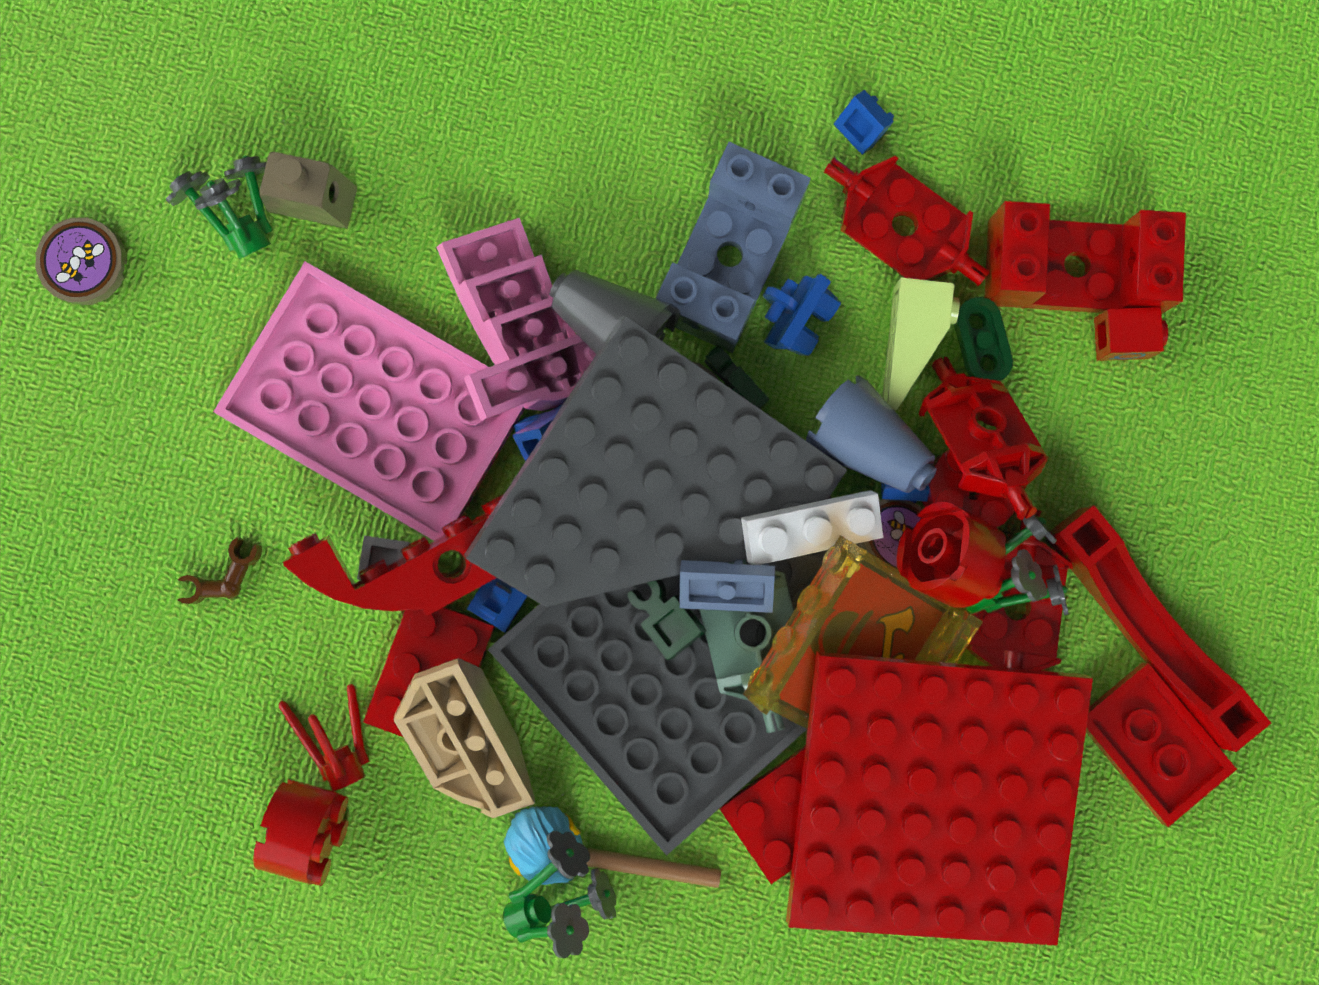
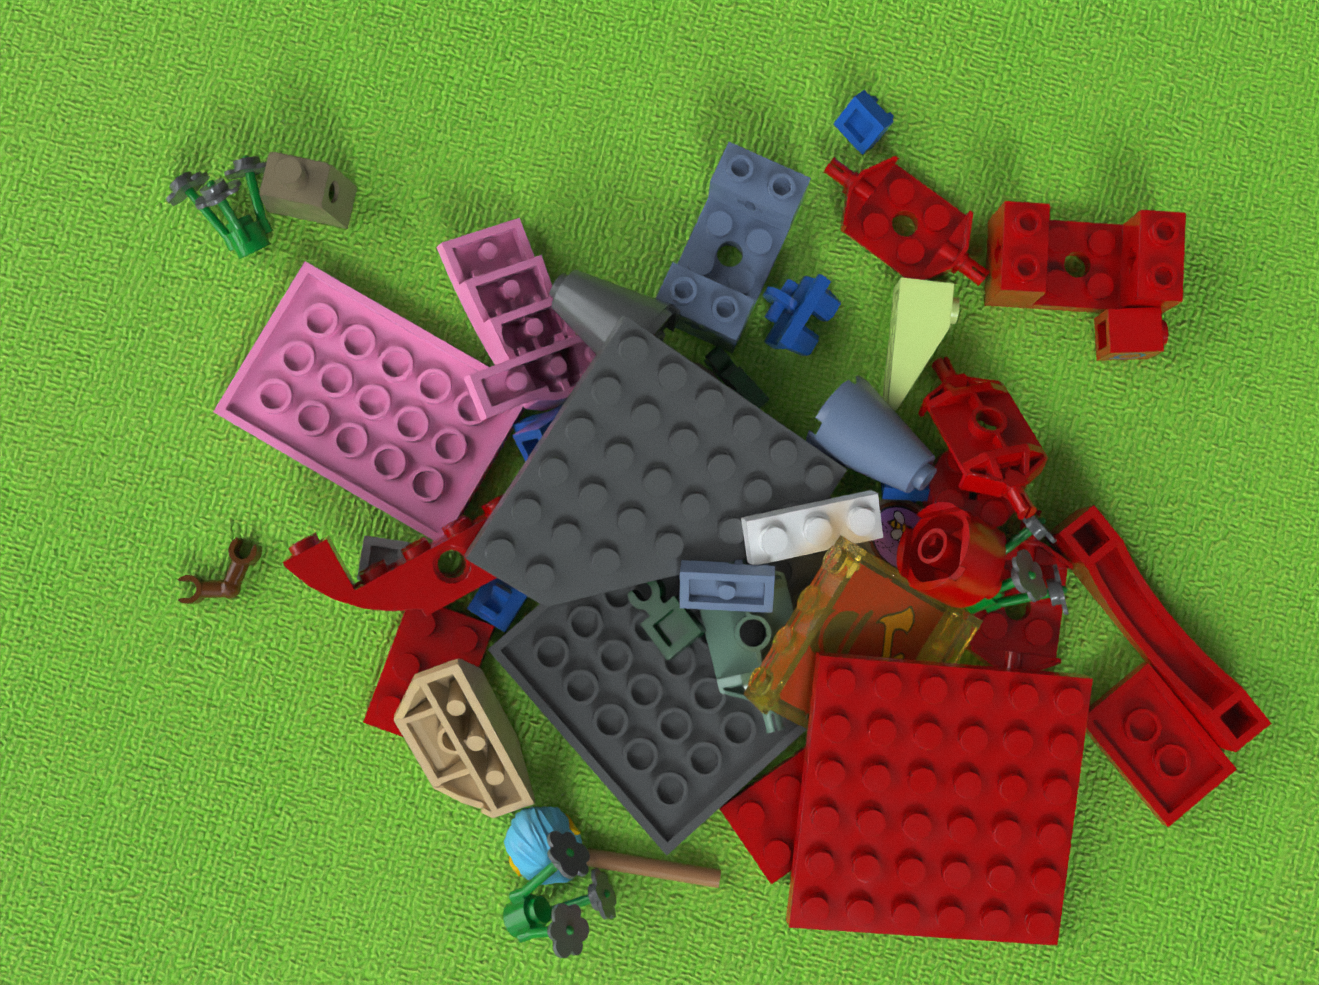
tile [35,217,127,305] -> none
red brick [253,779,349,886] -> none
red plant [278,684,370,791] -> none
dark green plate [954,297,1013,381] -> none

